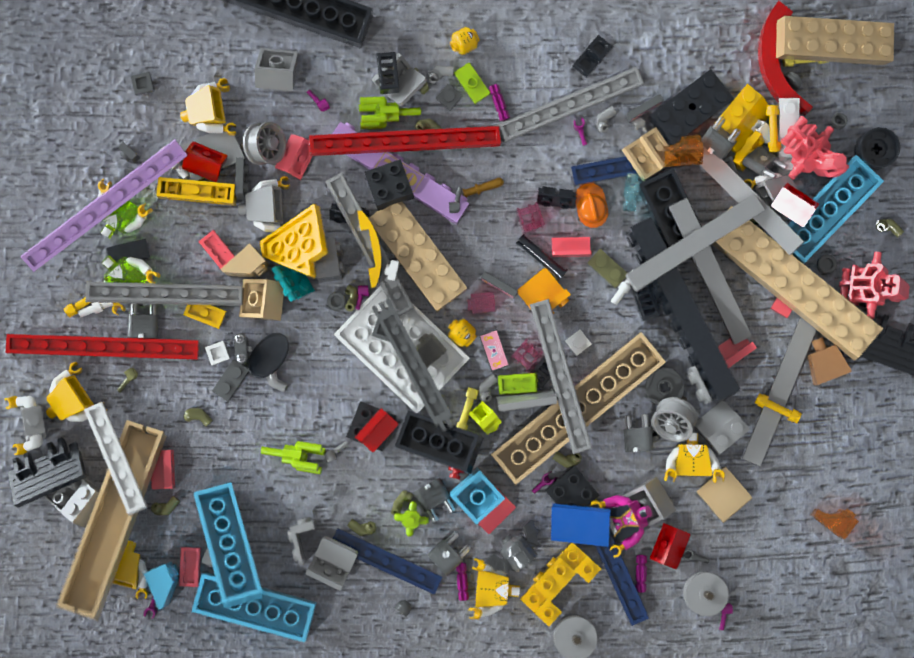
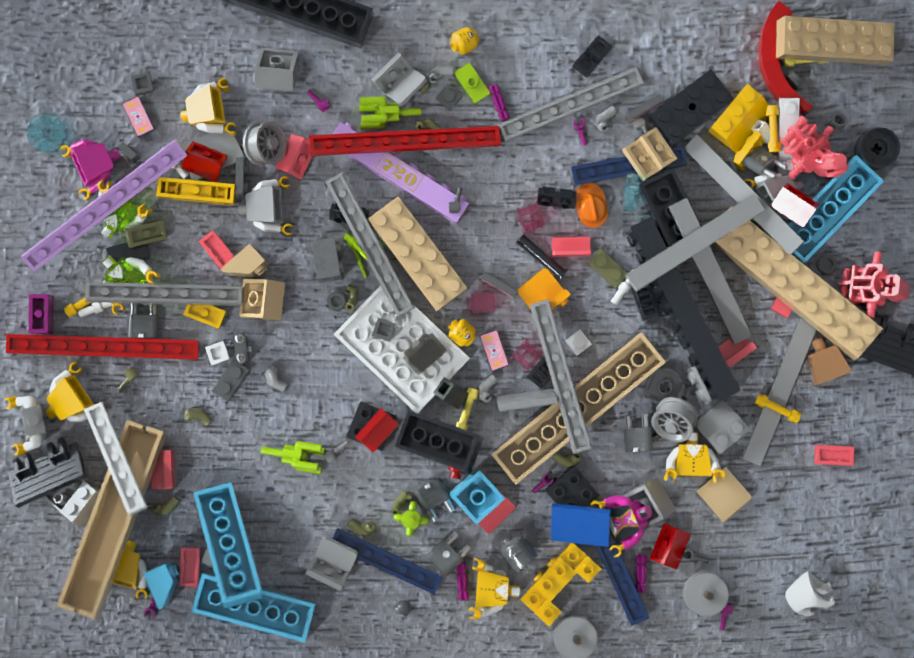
black piece [248,333,289,378] -> none
yellow wing [260,204,328,278] -> none
teal plate [272,265,315,302] -> none
light grey bracket [288,517,317,565] -> none
magenta hand [355,285,369,310] -> none
yellow slope [357,210,382,288] -> none
black brick [364,159,414,211] -> none
dark grey hinge [372,298,454,432] -> none
black slope [376,52,399,94] -> none
white plate [384,260,400,281] -> none
pearl gold piece [462,178,504,198] -> none
neon yellow arch [469,401,502,435] -> none
lime plate [498,373,538,395] -> none
clear orange arch [664,135,704,167] -> none
dark grey piece [700,117,741,159] -> none
clear orange arch [810,508,859,540] -> none
olive arm [876,219,904,238] -> none
none -> clear light blue plate [27,114,67,153]
none -> magenta brick [28,294,54,334]
none -> dark pink torso [61,139,120,200]
none -> bright pink tile [122,95,156,138]
none -> olive plate [124,219,167,248]
none -> lime plant [343,233,385,278]
none -> pearl dark grey brick [433,377,469,409]
none -> white piece [785,571,835,617]
none -> coral plate [814,445,855,466]

